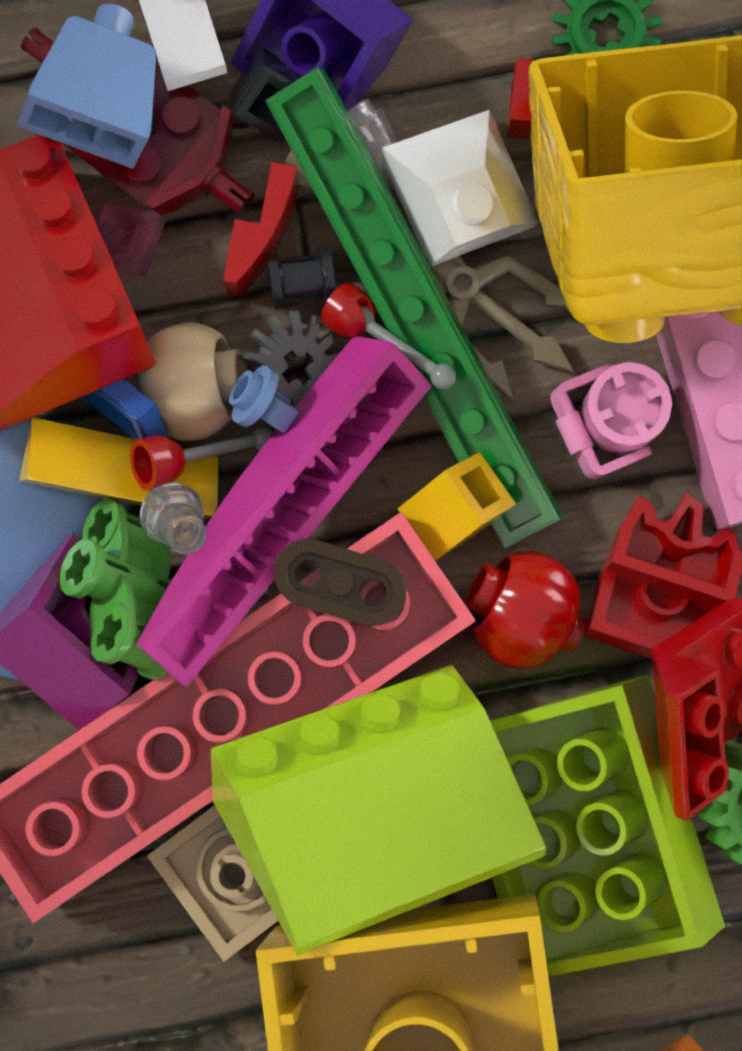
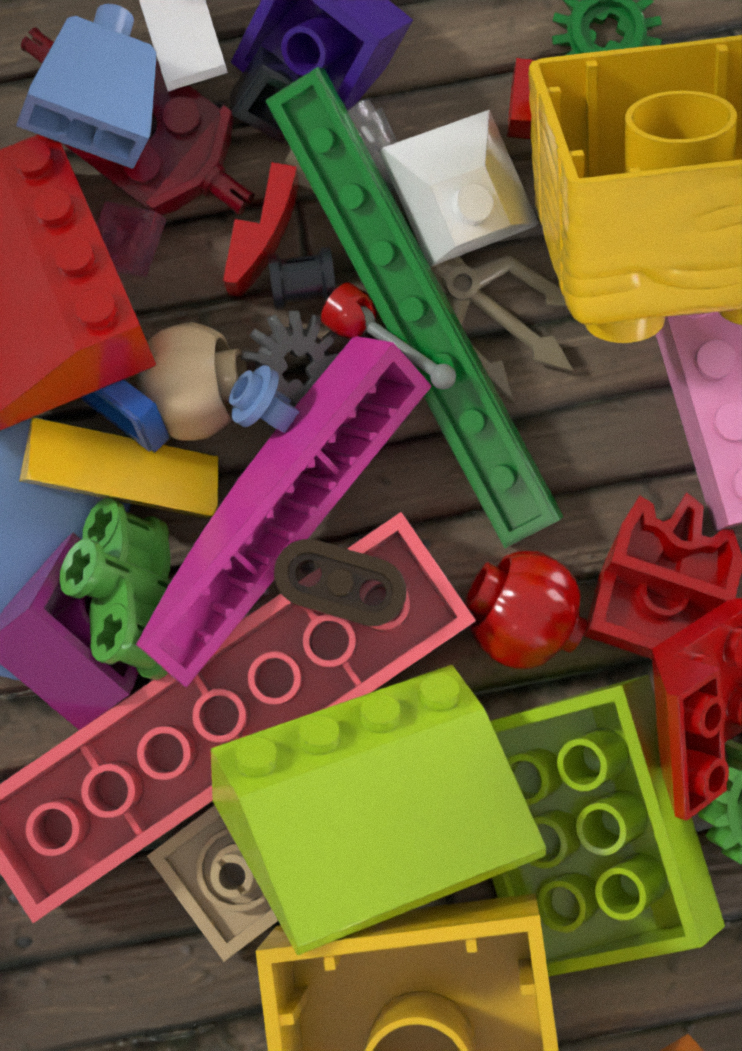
red hinge [130,426,274,491] -> none
clear cone [140,483,206,555] -> none
yellow brick [398,452,516,561] -> none
bright pink piece [550,362,672,479] -> none

